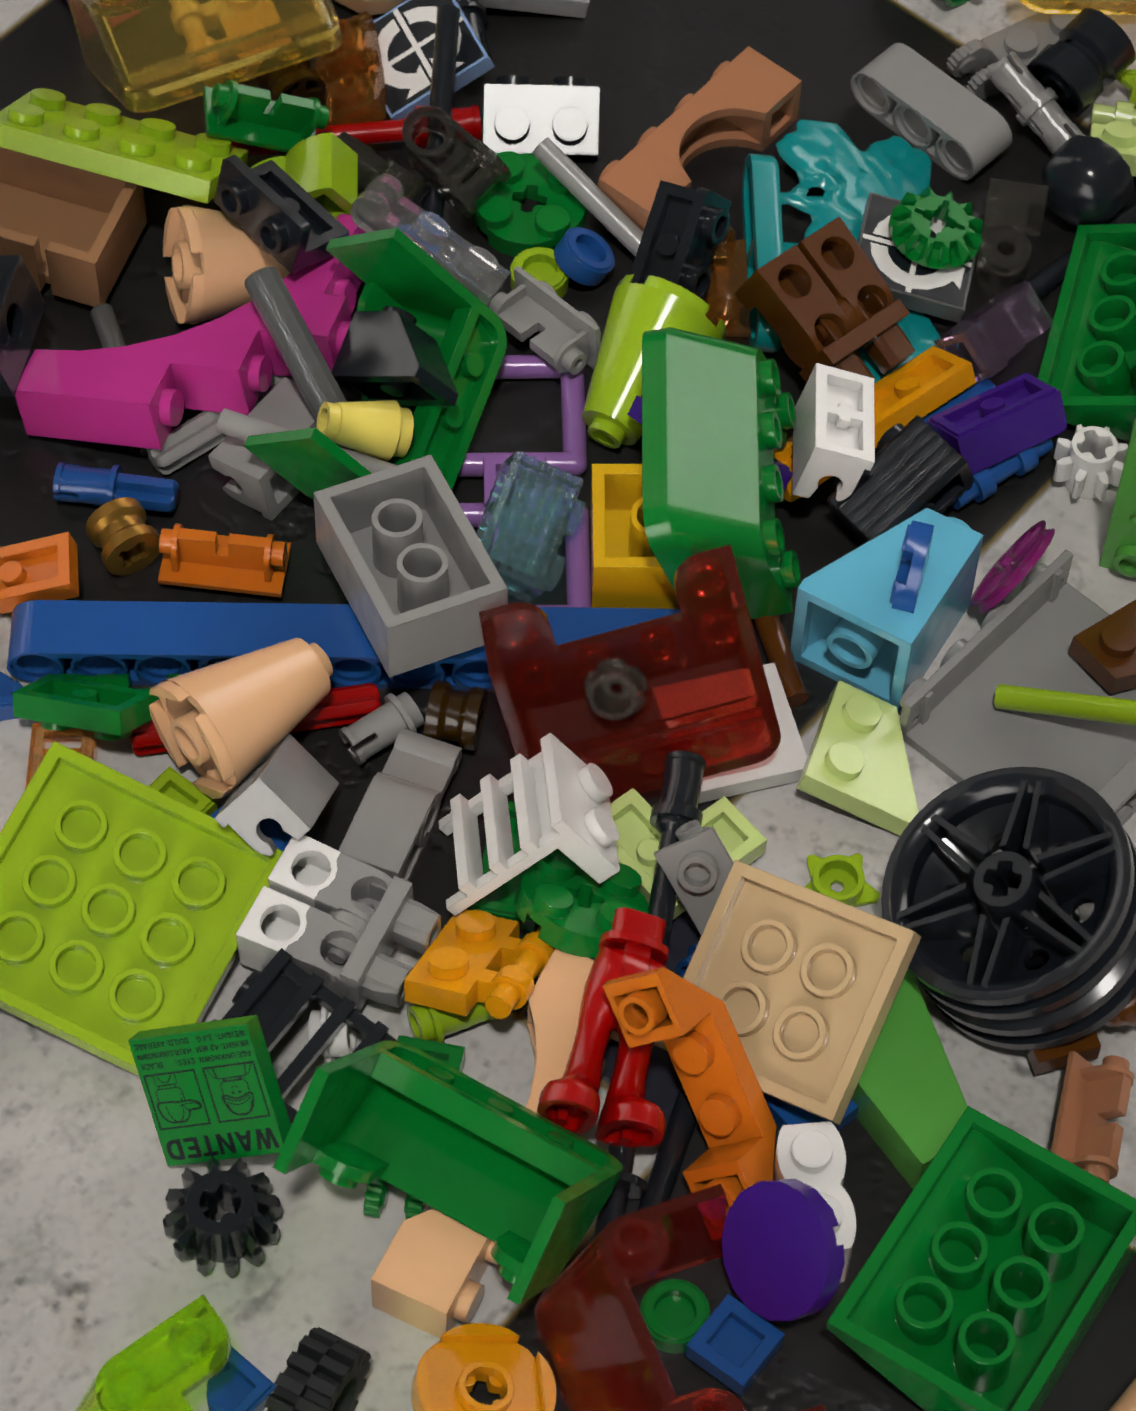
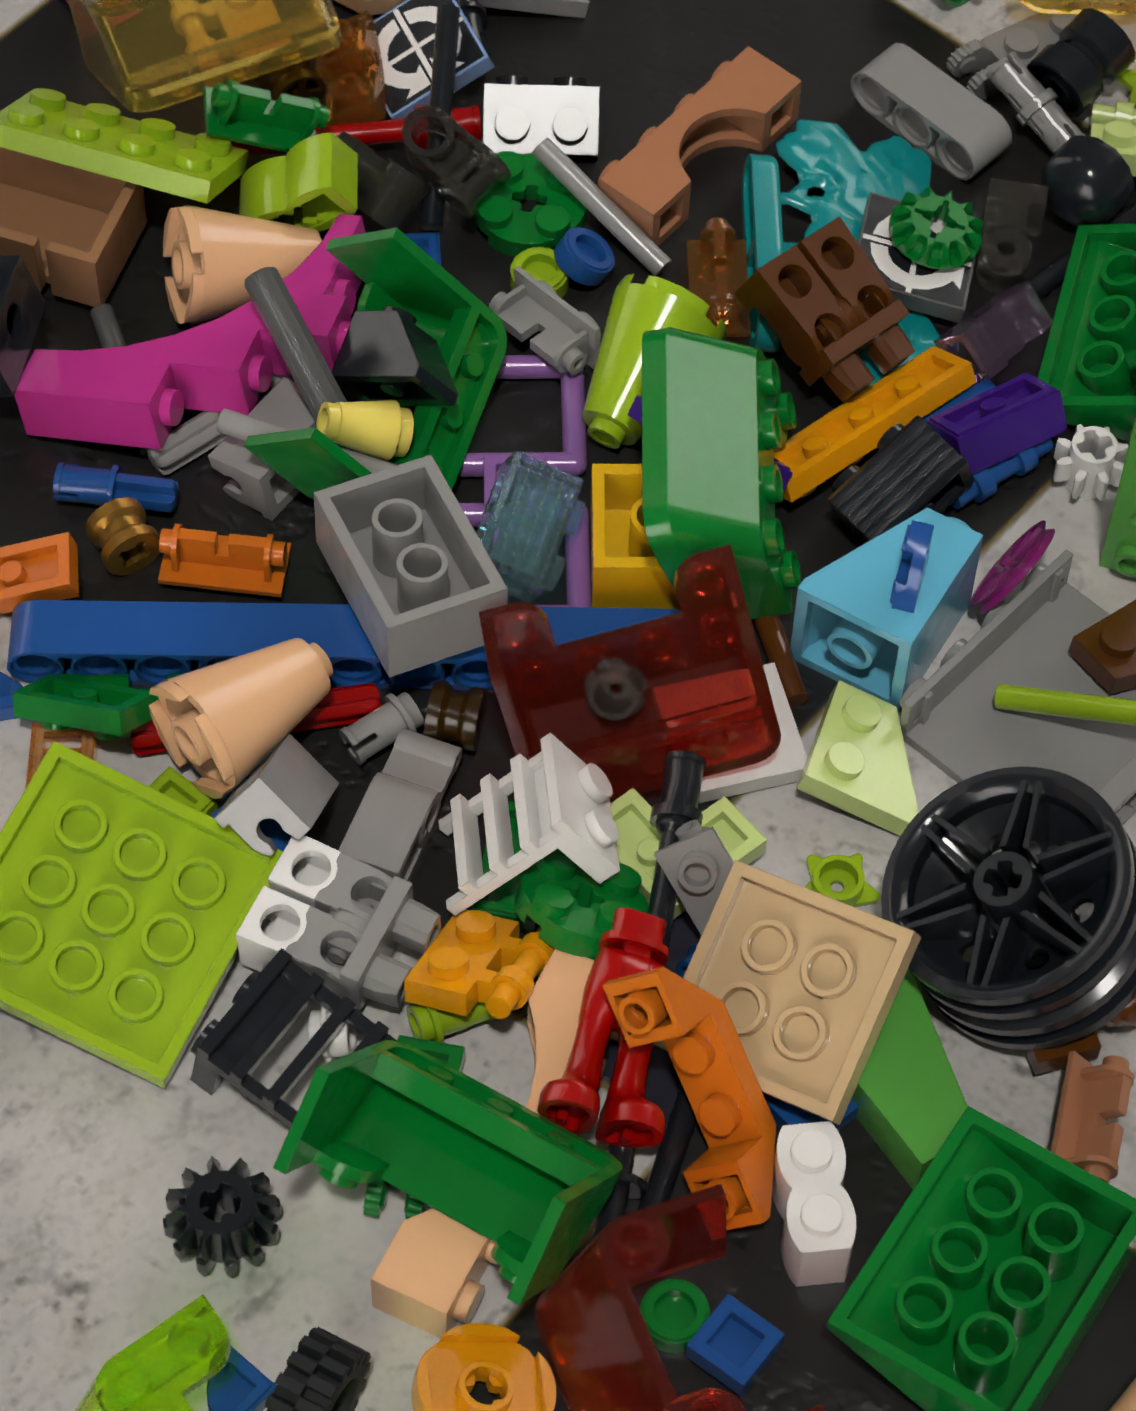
green tile [128,1015,291,1166] -> none
black bracket [214,155,350,274] -> none
clear plate [350,174,511,306] -> none
black bracket [629,180,732,299] -> none
dark purple tile [722,1179,845,1321] -> none
white hinge [792,363,875,501] -> none

